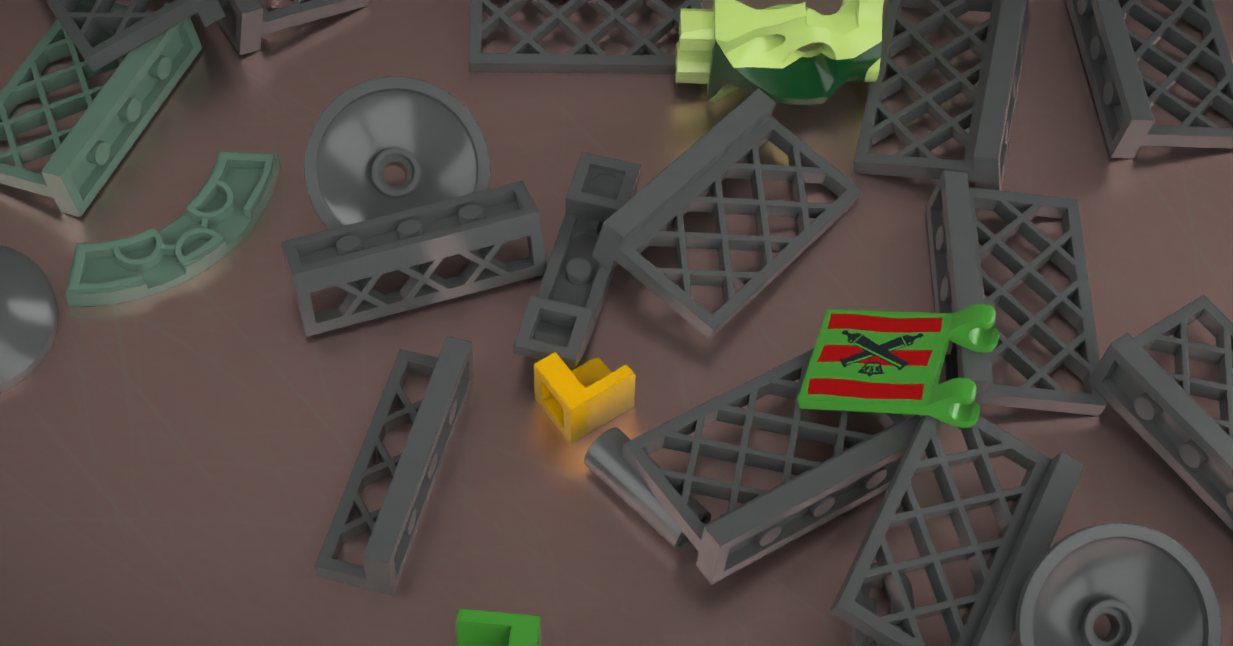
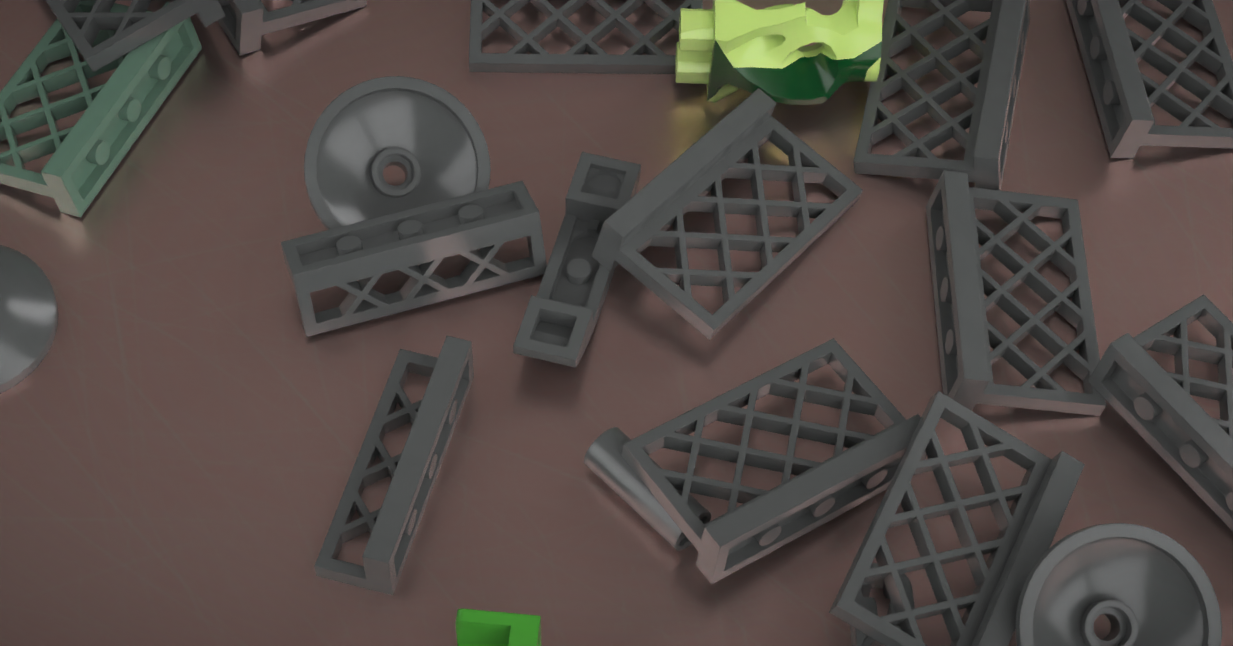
sand green tile [65,151,281,307] -> none
yellow panel [534,352,636,444] -> none
bright green flag [797,304,1000,428] -> none

